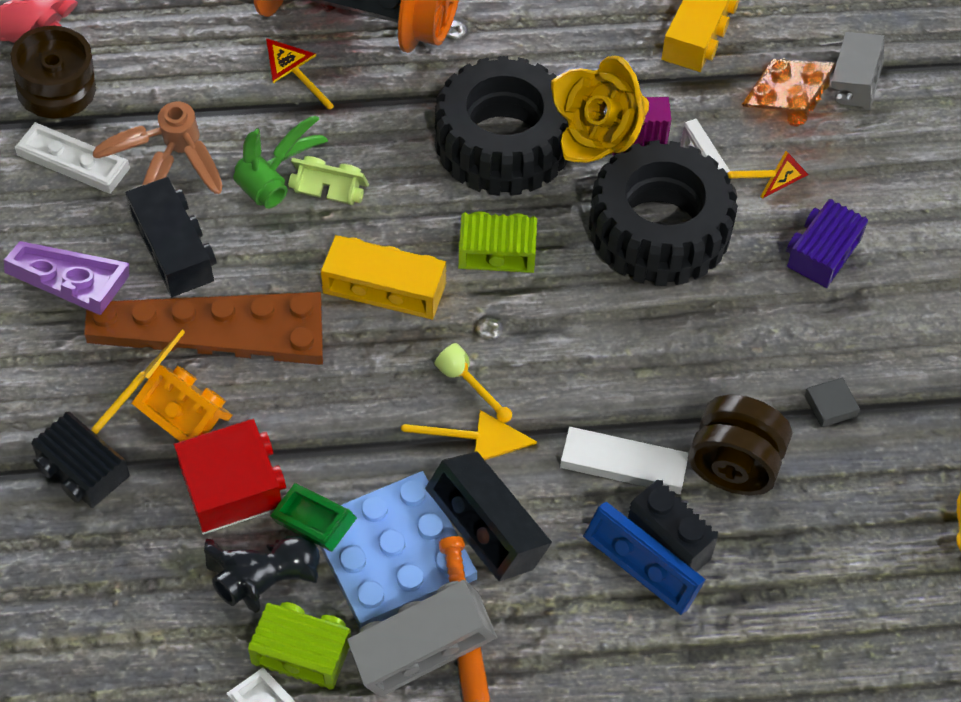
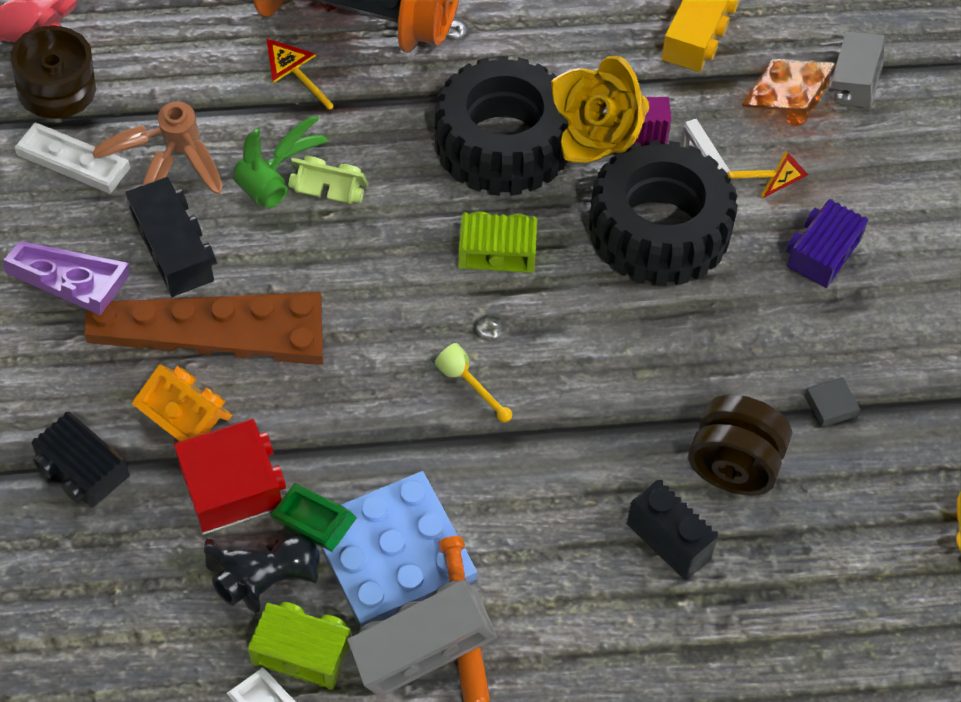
yellow piece [91,329,185,435] -> none
yellow brick [321,235,446,320] -> none
yellow piece [401,410,537,460] -> none
black brick [425,451,552,581] -> none
white tile [560,426,688,494] -> none
blue tile [583,501,706,615] -> none

